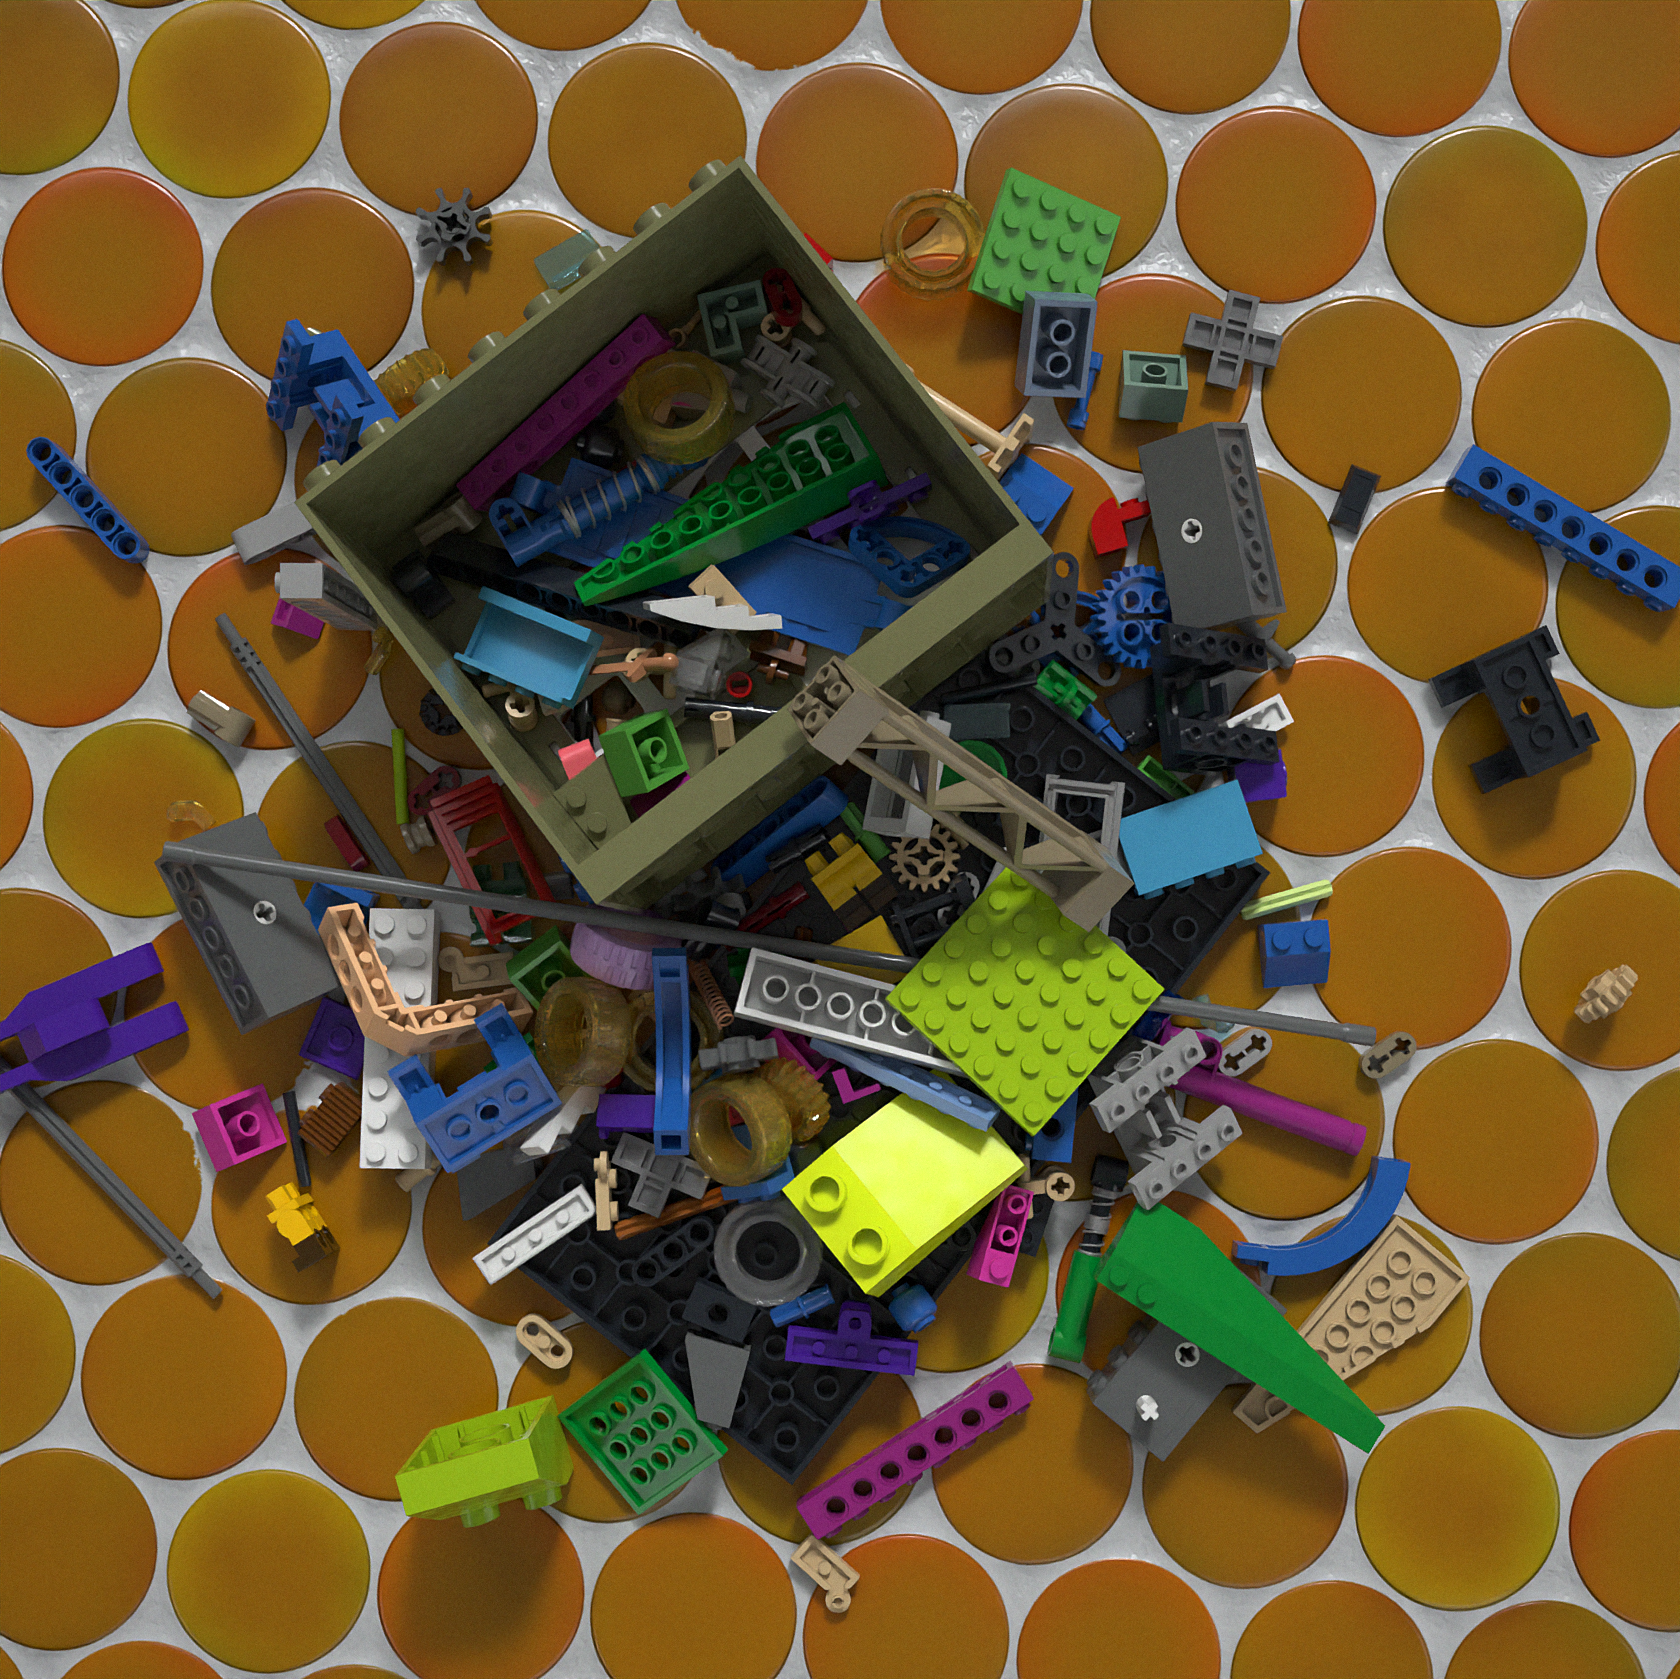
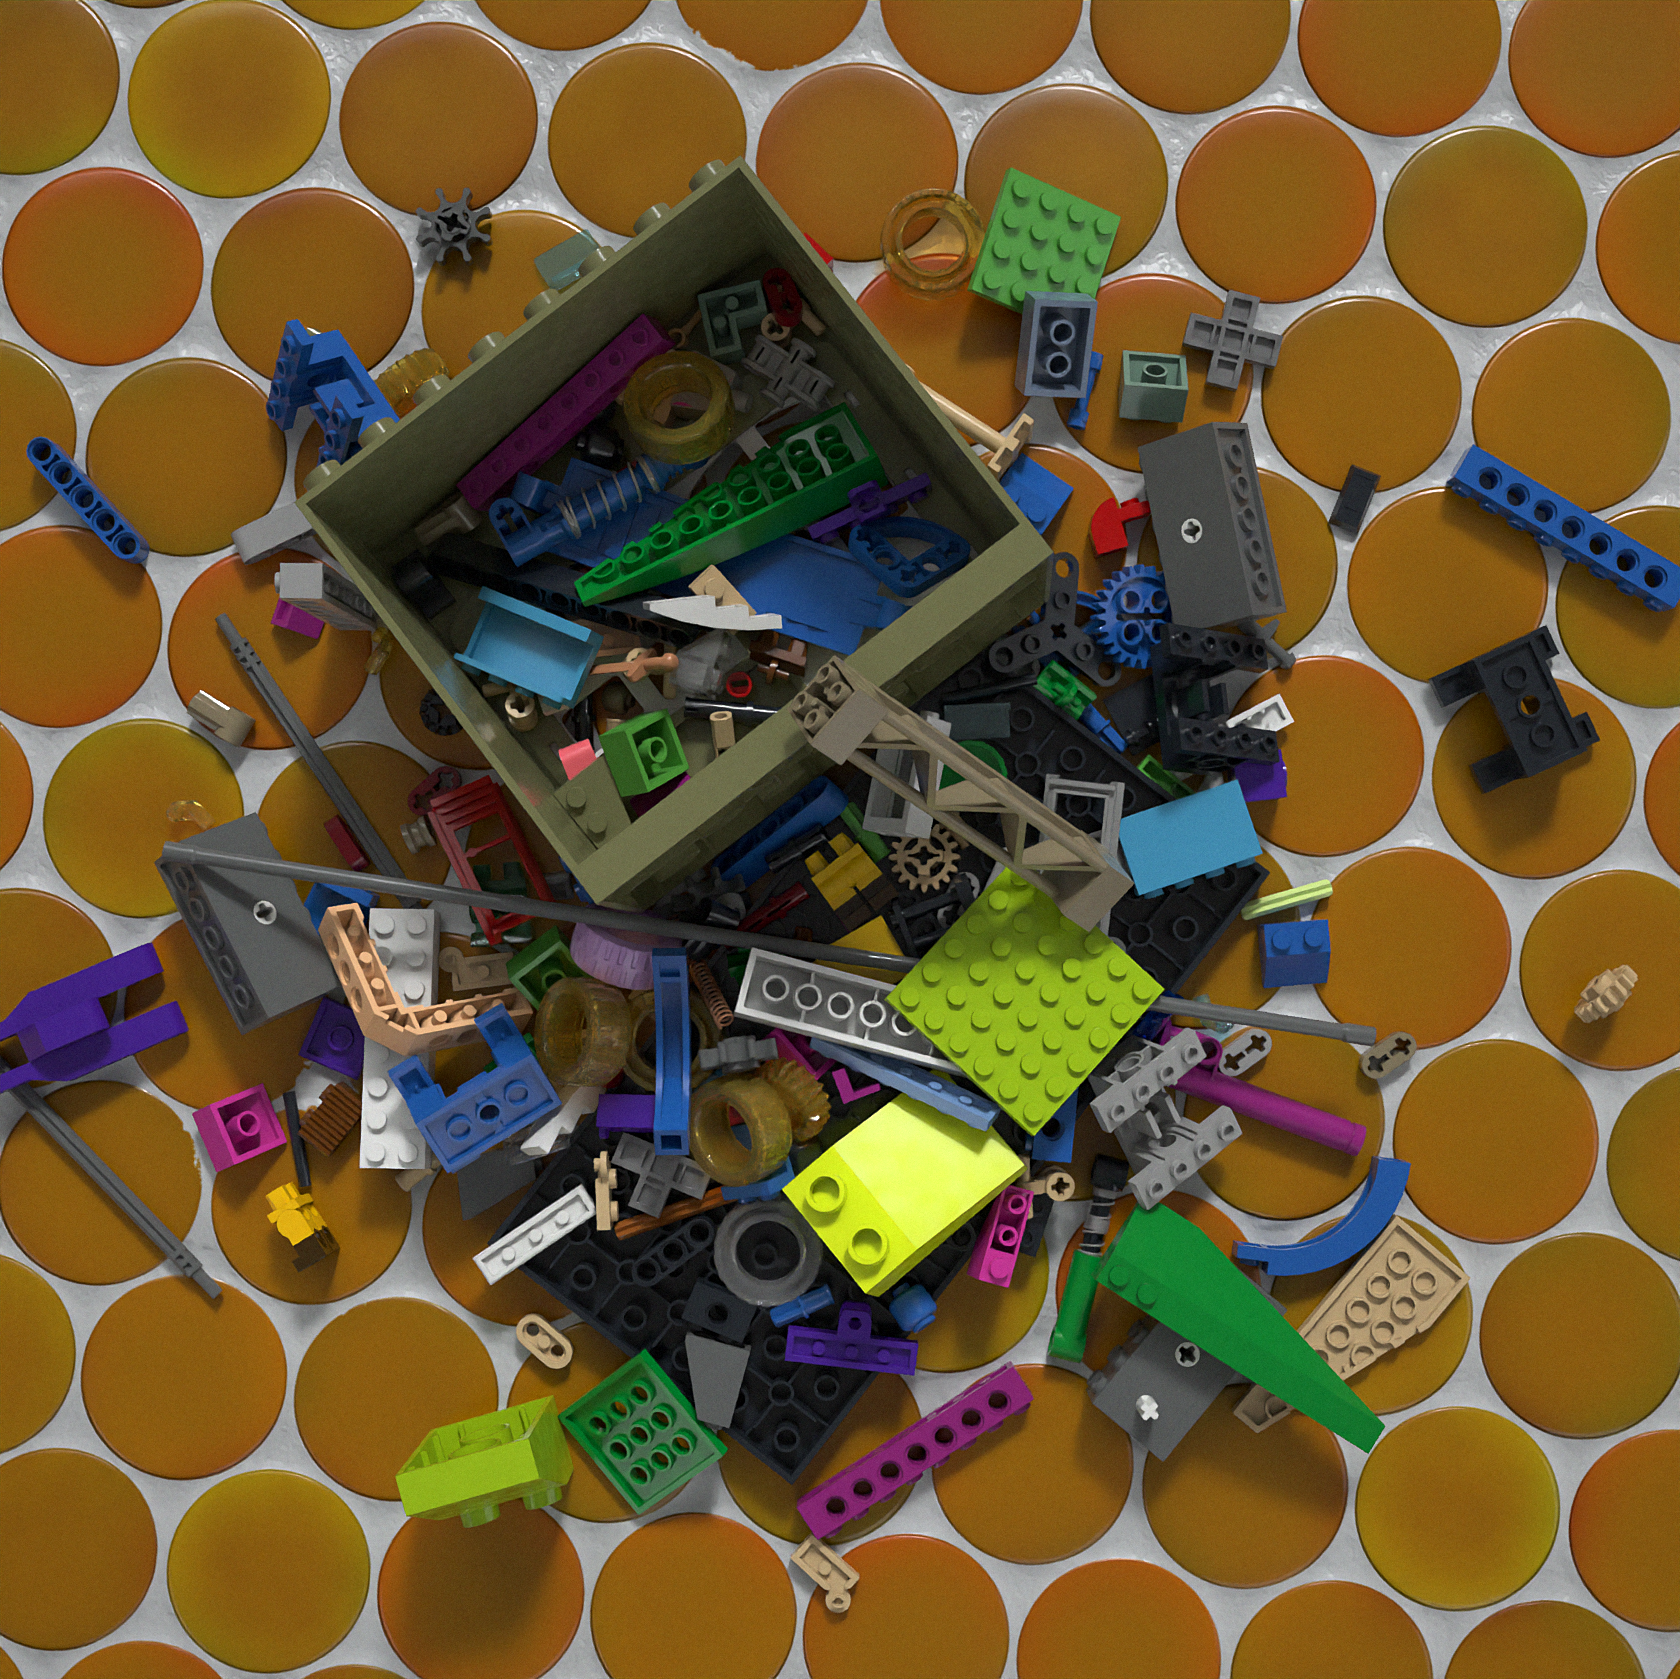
lime bar [391,729,409,824] -> none

